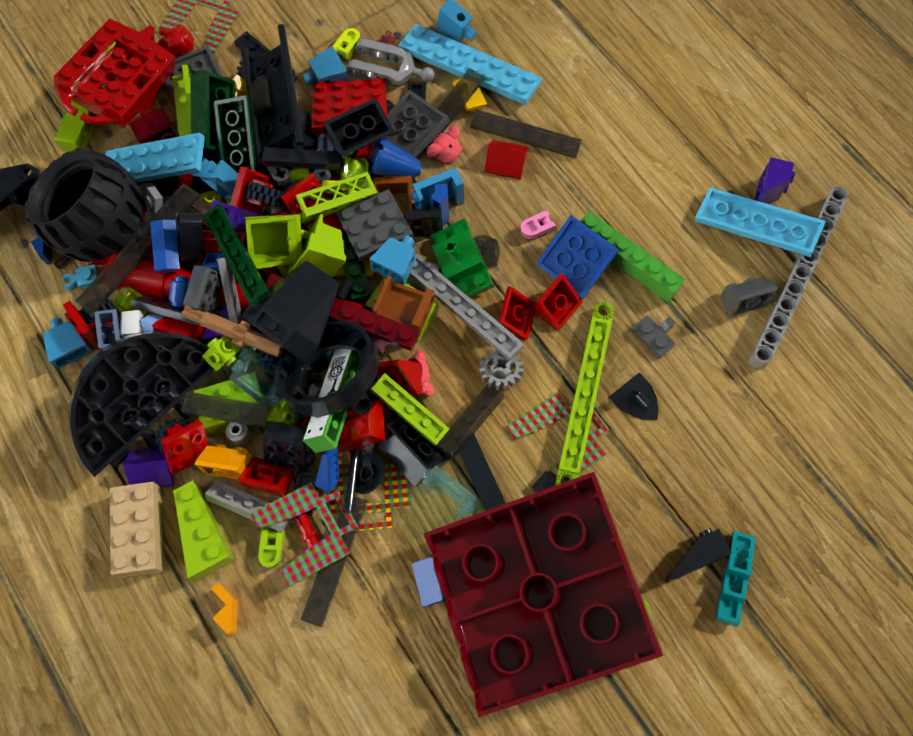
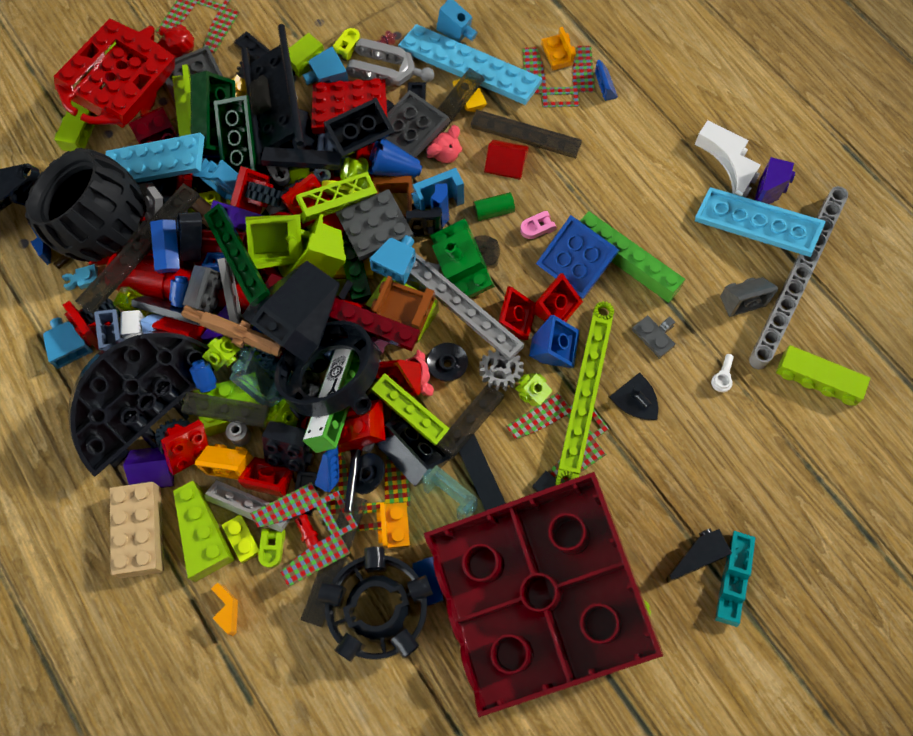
none -> blue brick [189,360,217,393]
none -> neon yellow plate [221,515,259,564]
none -> lime brick [289,33,324,78]
none -> black piece [318,547,433,662]
none -> light orange bracket [376,502,410,549]
none -> black dish [427,343,468,382]
none -> green brick [473,192,515,221]
none -> lime brick [515,373,553,406]
none -> piece [523,46,595,107]
none -> blue slope [529,315,580,368]
none -> light orange bracket [541,27,576,71]
none -> blue slope [595,59,618,101]
none -> white arch [695,120,760,198]
none -> white plate [711,354,734,393]
none -> lime brick [776,345,871,406]

